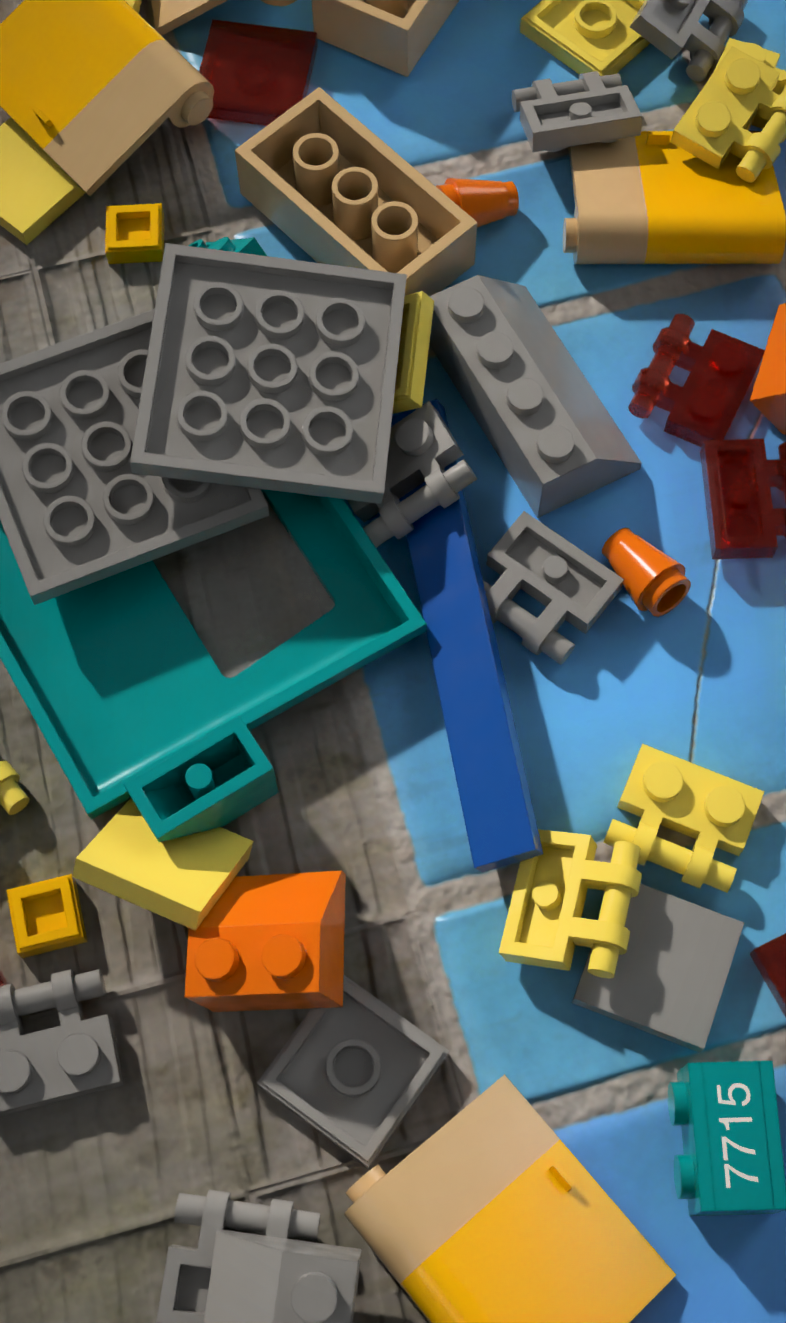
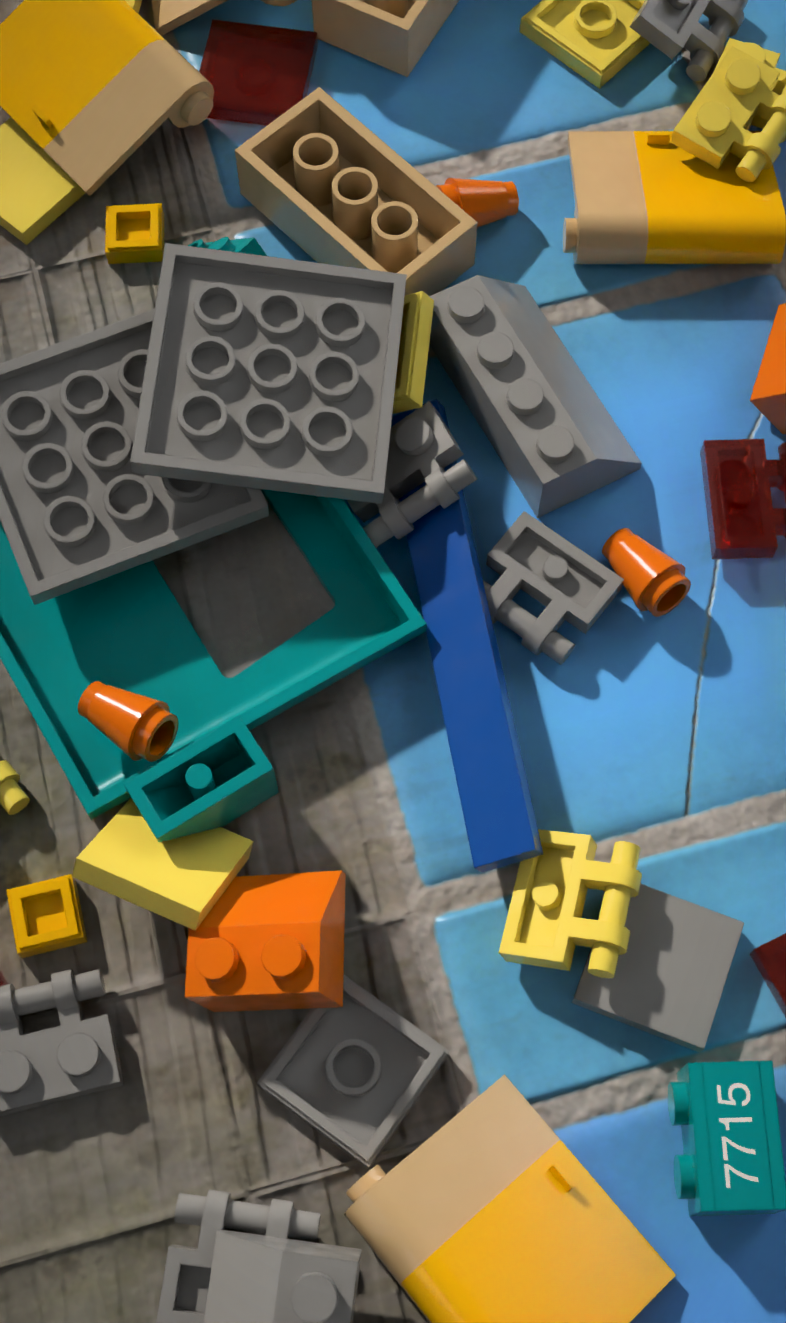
light grey plate [512,71,642,152] -> none
light yellow plate [603,743,764,893] -> none
clear red plate [628,314,765,454] -> none
none -> orange cone [78,681,179,762]

